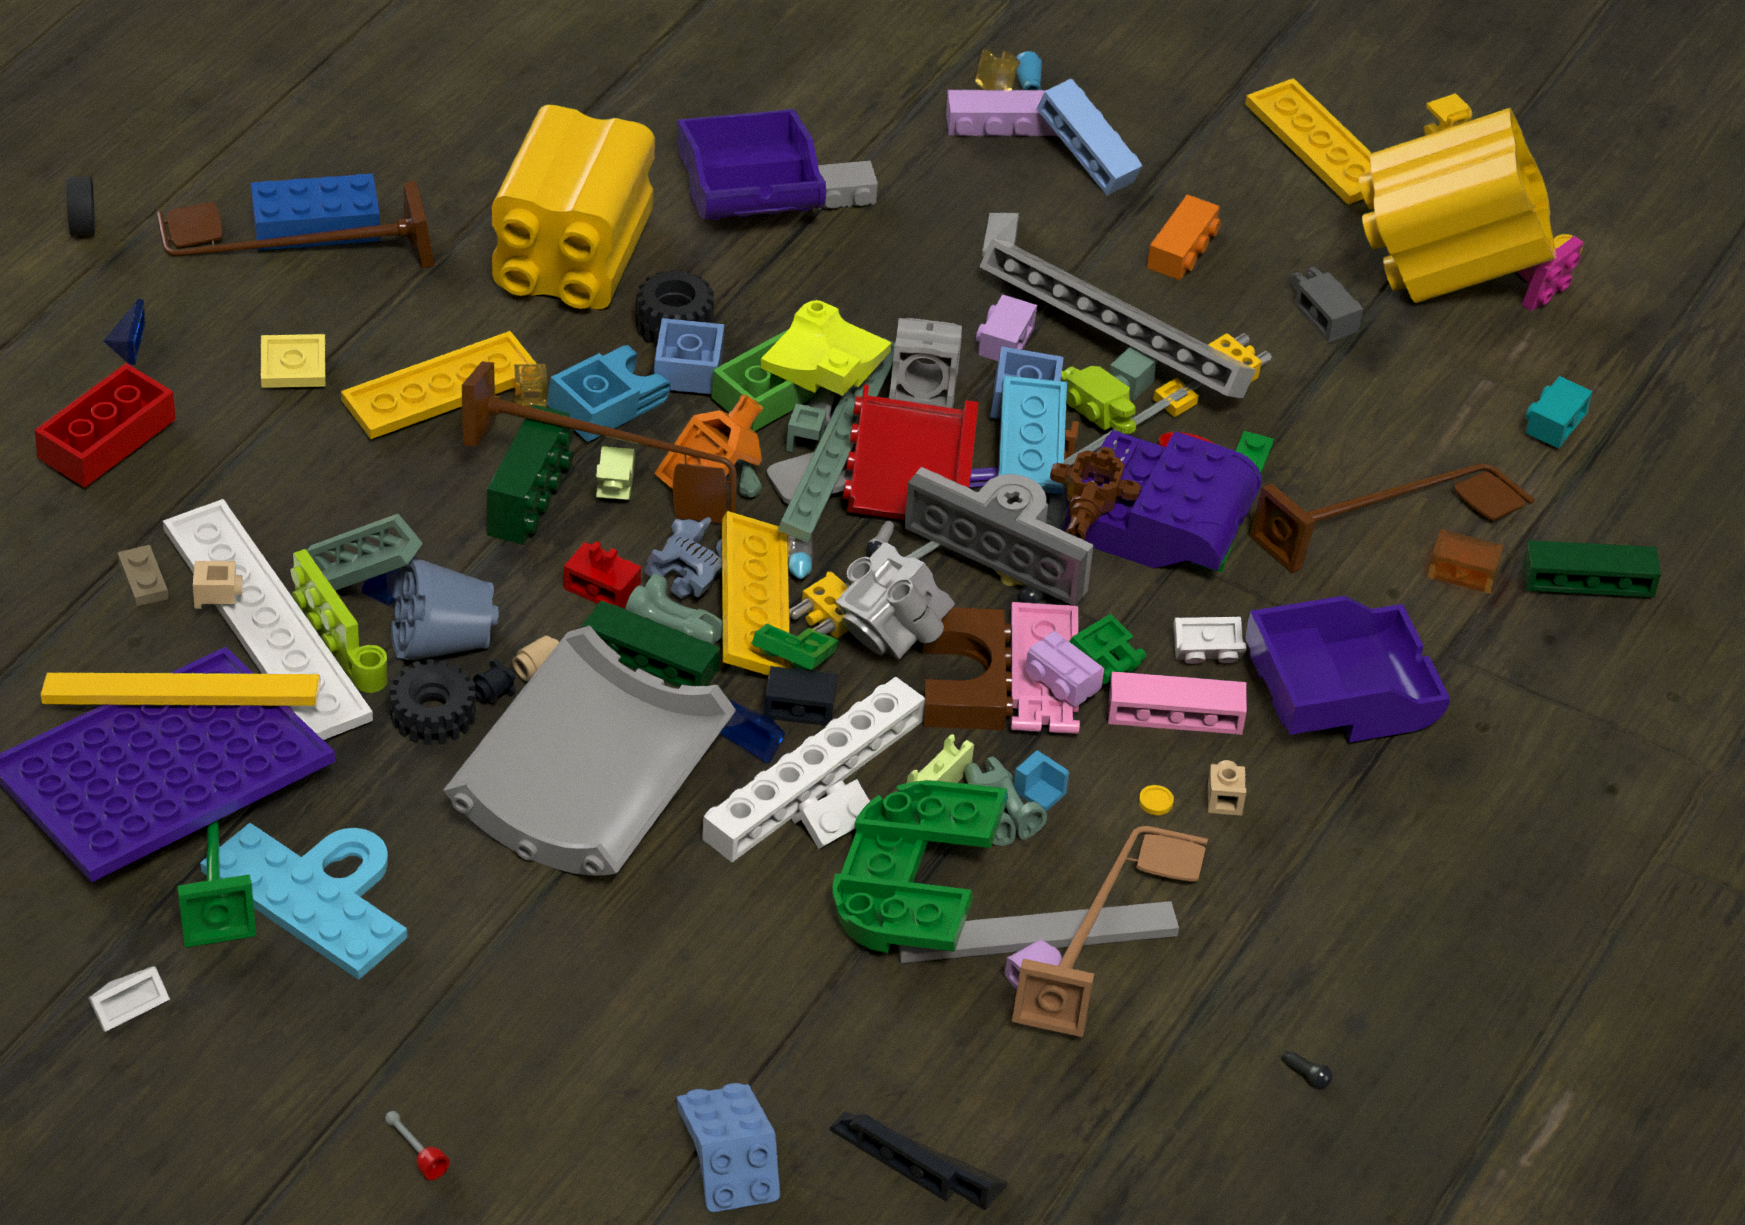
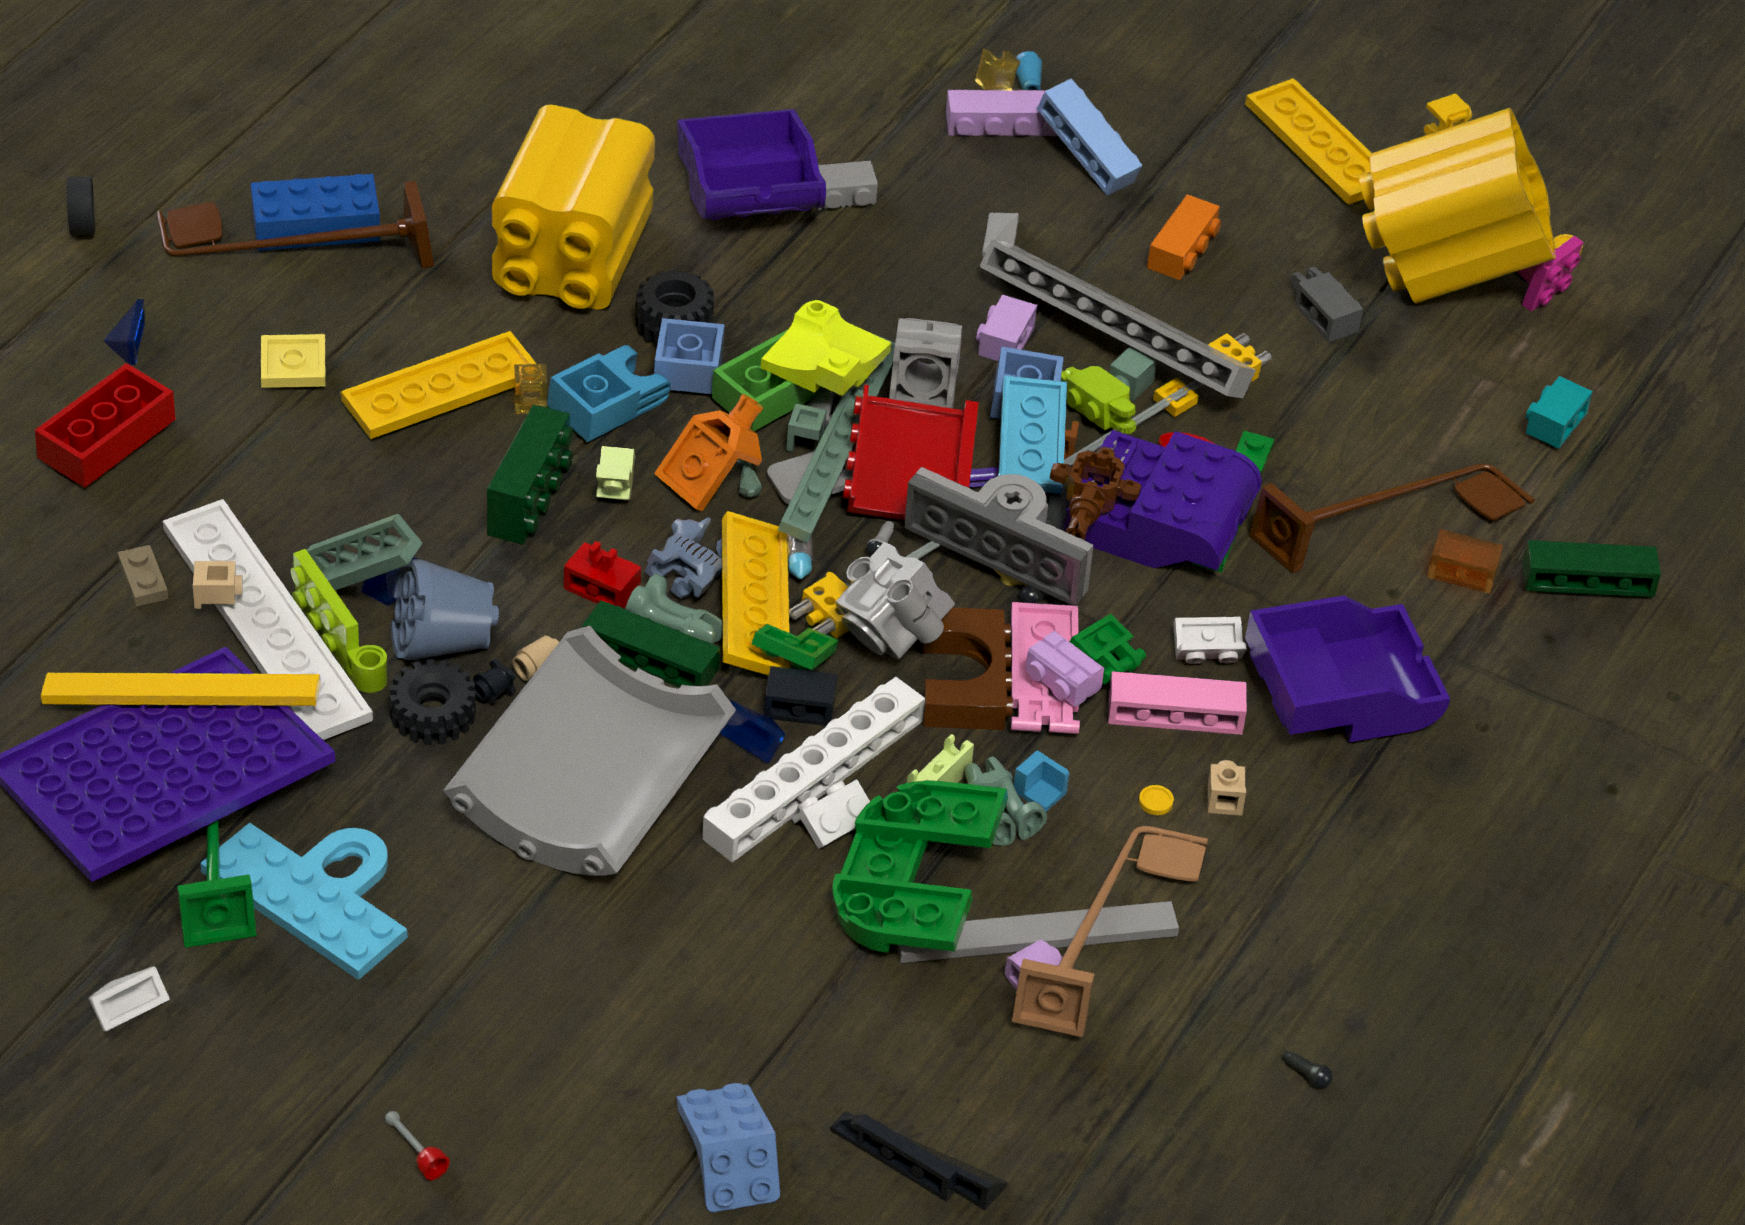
reddish brown piece [462,361,736,523] -> none

